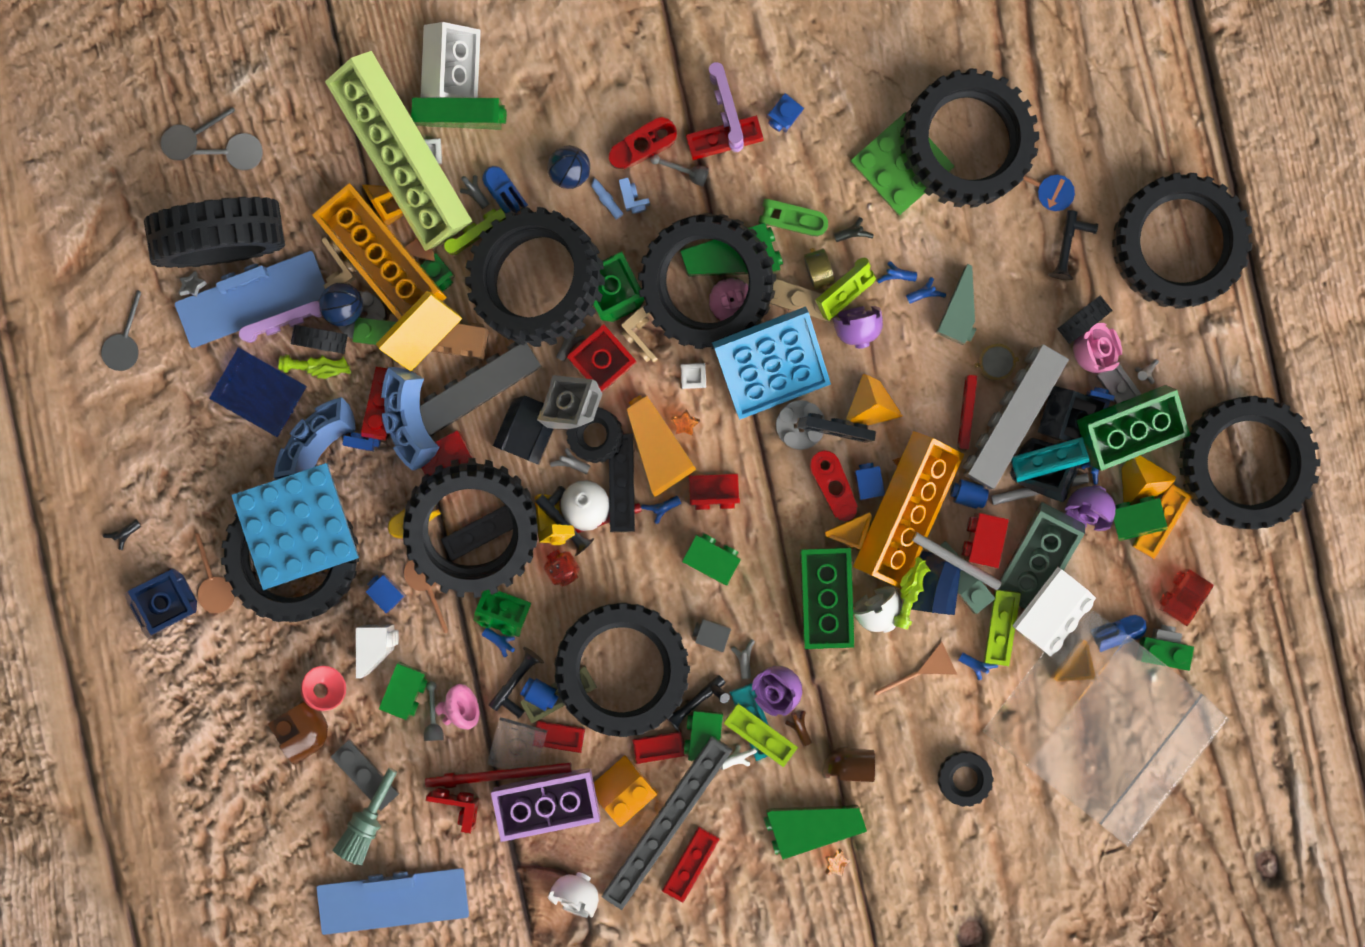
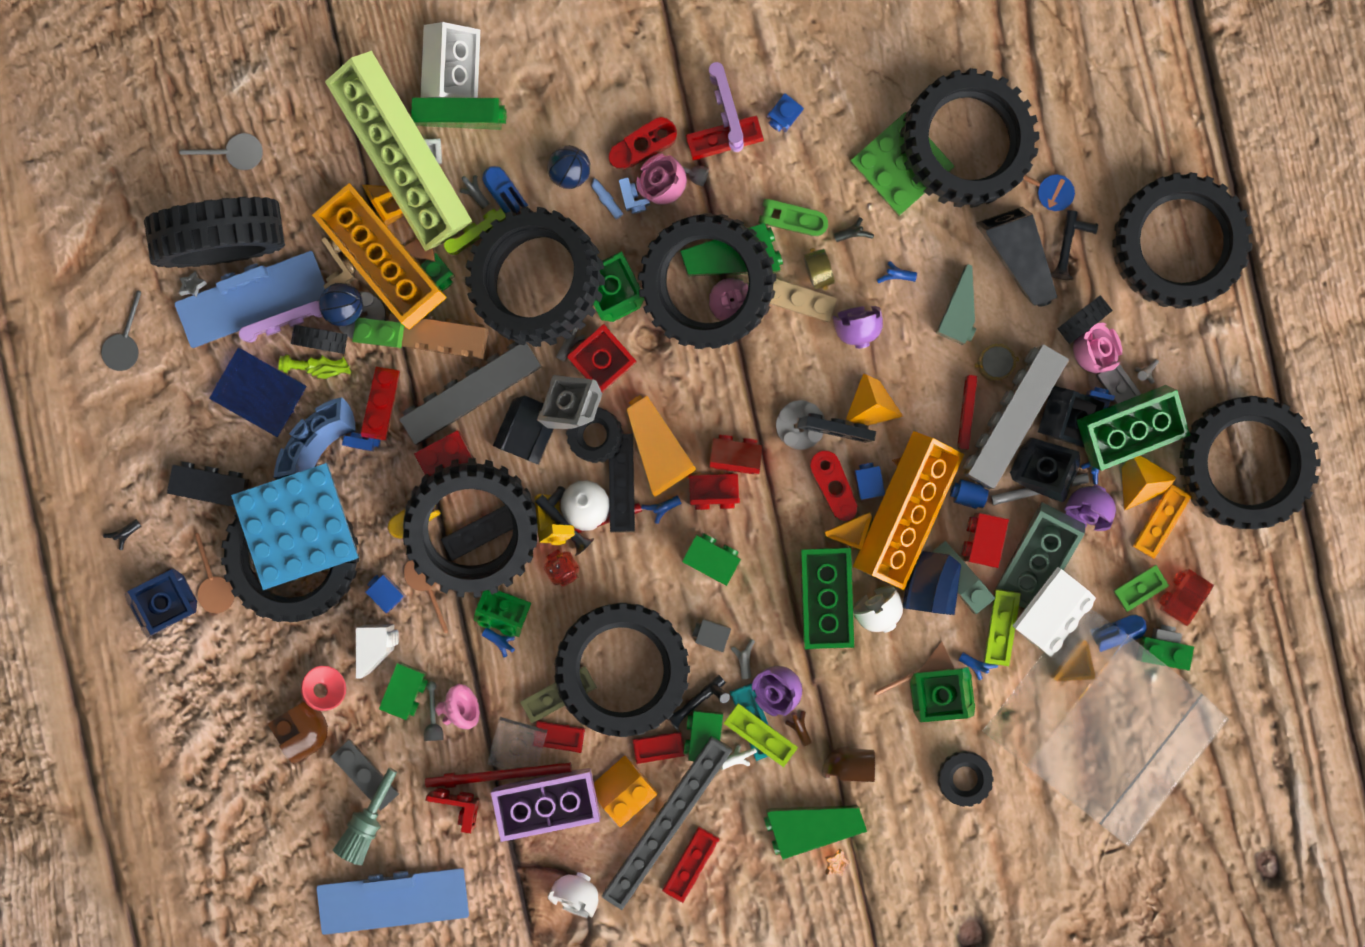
dark grey piece [161,107,235,160] -> none
yellow tile [376,290,462,371] -> none
medium blue brick [381,367,440,470] -> none
black piece [489,647,544,719] -> none
blue brick [520,677,559,711] -> none
light grey bar [550,448,591,474] -> none
tan bracket [621,306,658,363] -> none
clear orange piece [671,409,700,436] -> none
white tile [681,363,706,389] -> none
dark azure plate [712,306,831,420] -> none
lime plate [815,258,876,320] -> none
lime piece [894,557,931,630] -> none
blue bar [906,277,946,304] -> none
light grey bar [912,532,1002,590] -> none
teal tile [1011,437,1090,482] -> none
green brick [1114,496,1168,541] -> none
none -> black brick [167,461,249,507]
none -> bright pink cylinder [636,154,687,205]
none -> red slope [709,434,762,475]
none -> green slope [910,667,975,722]
none -> black slope [976,207,1058,307]
none -> bright green plate [1113,565,1169,612]

